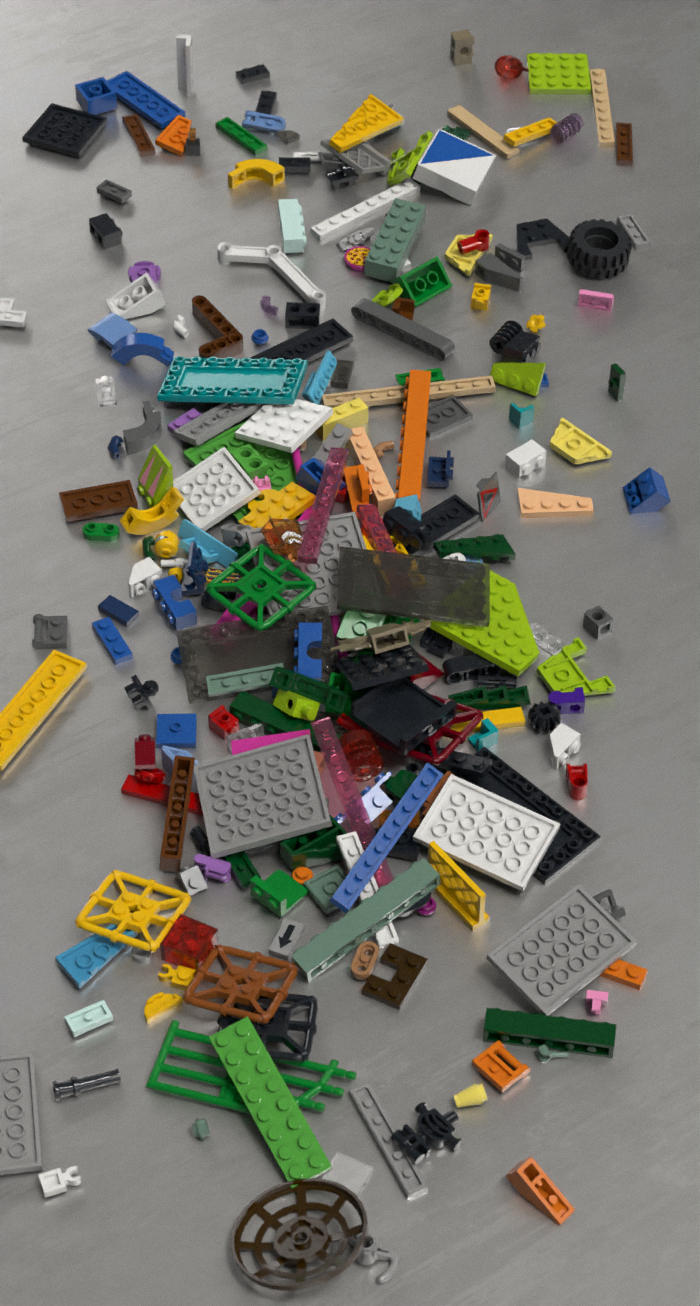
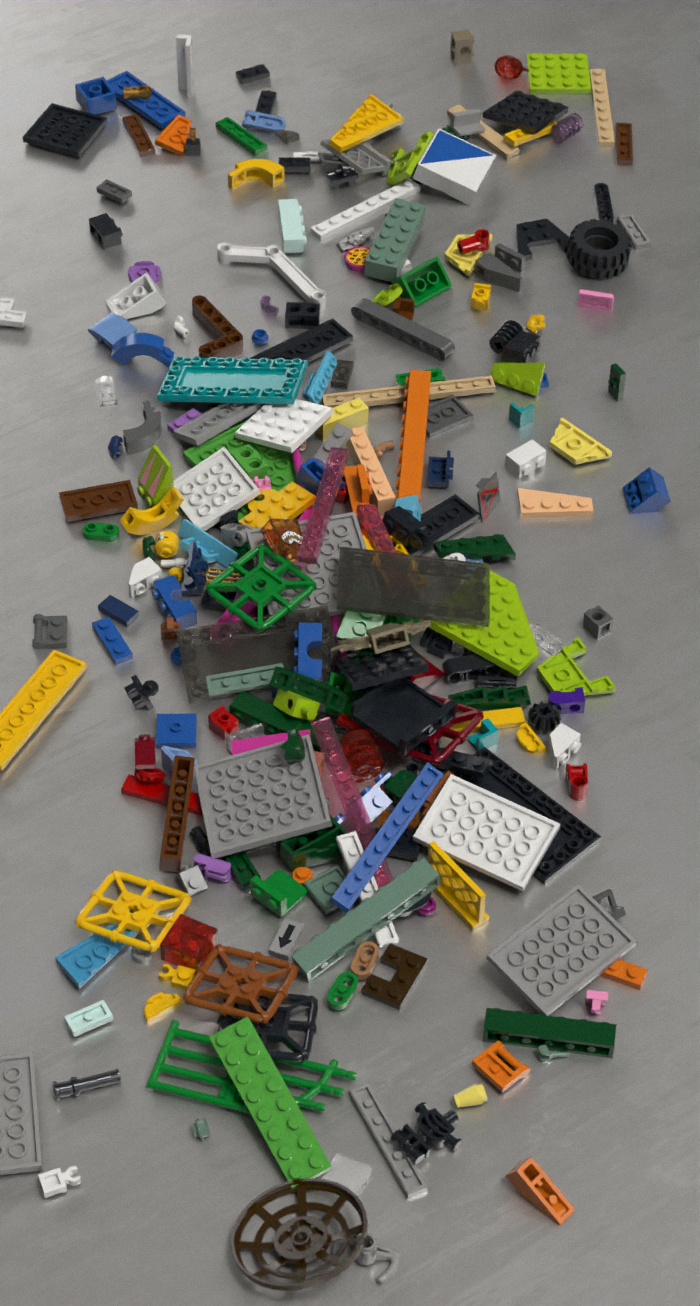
none -> pearl gold bar [123,85,152,99]
none -> dark orange hinge [160,617,180,640]
none -> black plate [218,509,239,530]
none -> dark green hair [281,727,305,763]
none -> green plate [327,972,358,1010]
none -> light grey panel [450,109,485,136]
none -> black plate [482,91,568,134]
none -> yellow tile [516,722,547,754]
none -> black beam [594,183,614,222]

